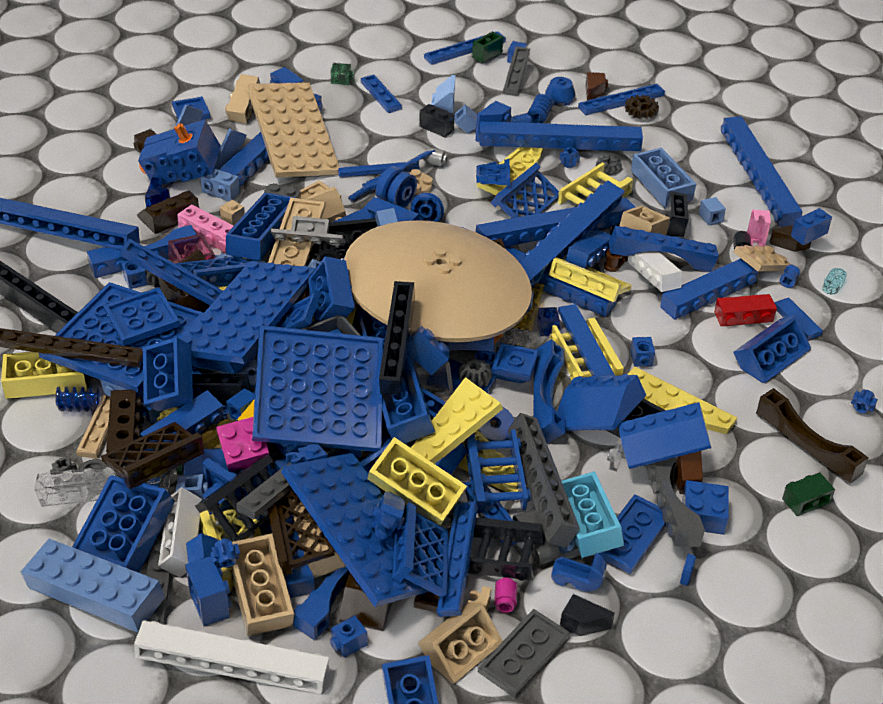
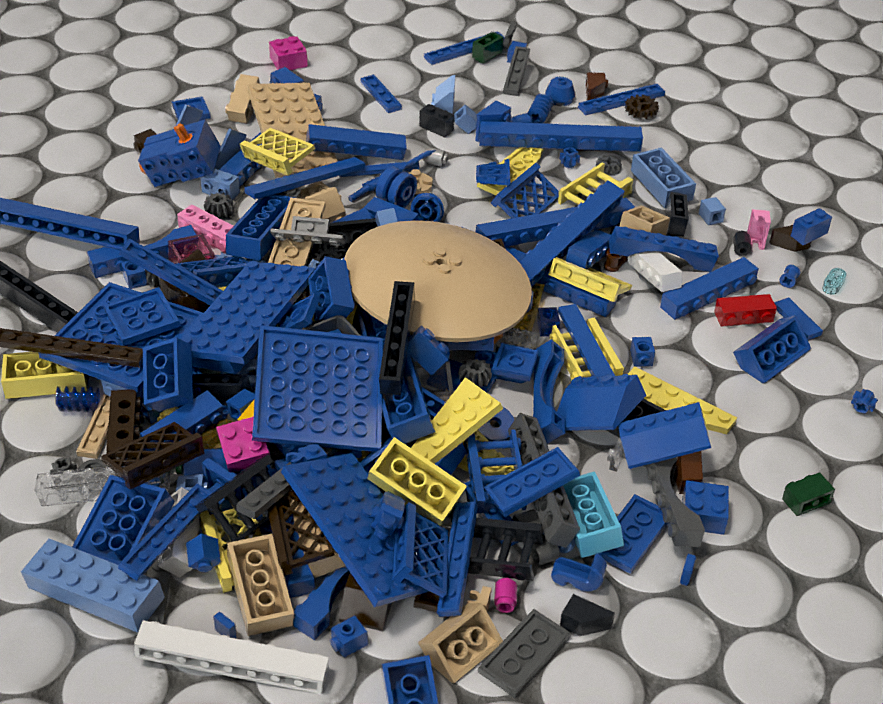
dark brown slope [137,190,199,234] -> none
clear blue slope [145,177,170,208] -> none
blue brick [185,556,232,627] -> none
blue gear [210,539,240,568] -> none
tan brick [220,200,245,226] -> none
clear green brick [330,63,354,85] -> none
blue brick [721,116,803,227] -> none
tan plate [733,245,792,272] -> none
dark brown arch [756,388,869,483] -> none
none -> blue plate [118,483,212,581]
none -> dark grey gear [204,192,233,219]
none -> blue tile [213,612,237,639]
none -> light yellow fence [240,128,315,176]
none -> blue tile [245,157,365,200]
none -> dark pink brick [269,36,308,70]
none -> blue brick [306,124,407,160]
none -> blue tile [484,447,580,517]
none -> dark grey tile [503,21,517,50]

